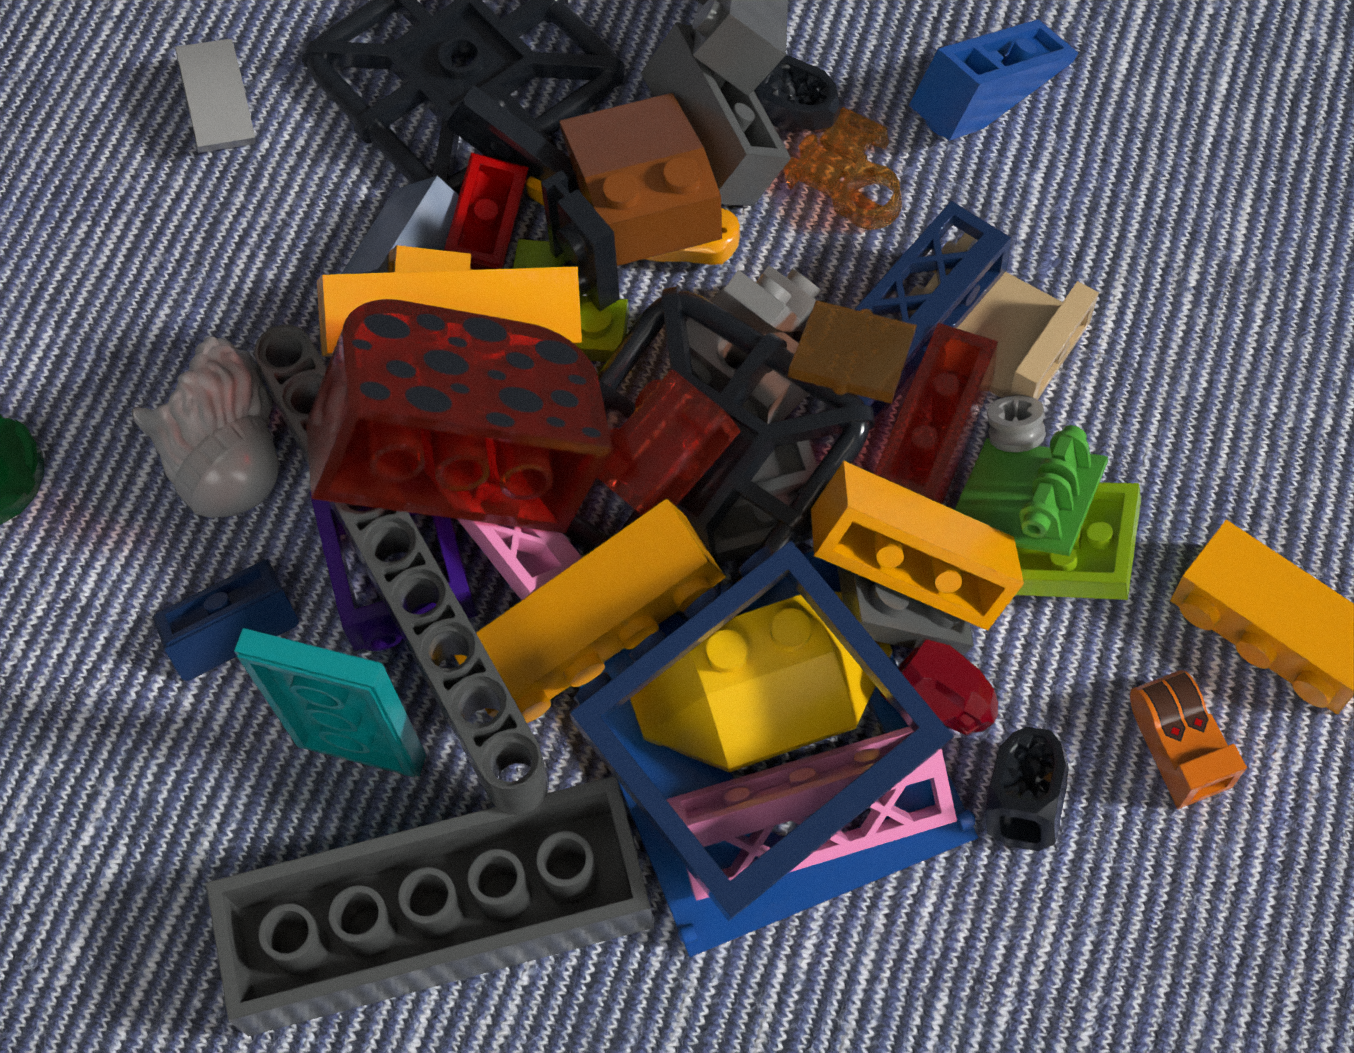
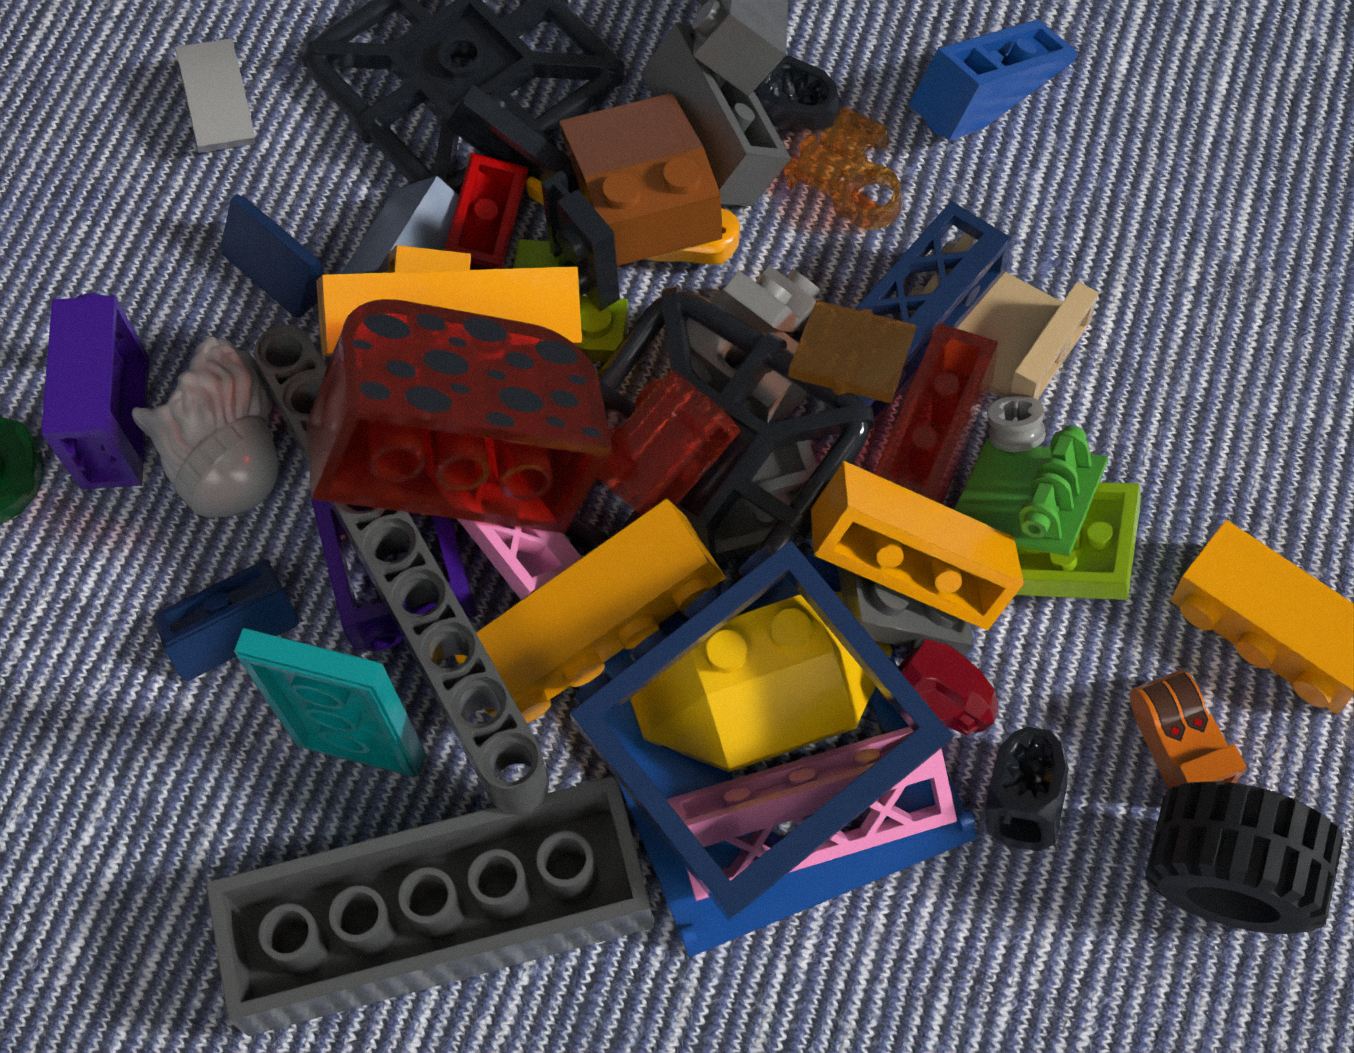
none -> dark purple window [41,293,150,490]
none -> dark blue slope [221,193,324,318]
none -> black tyre [1145,781,1344,934]

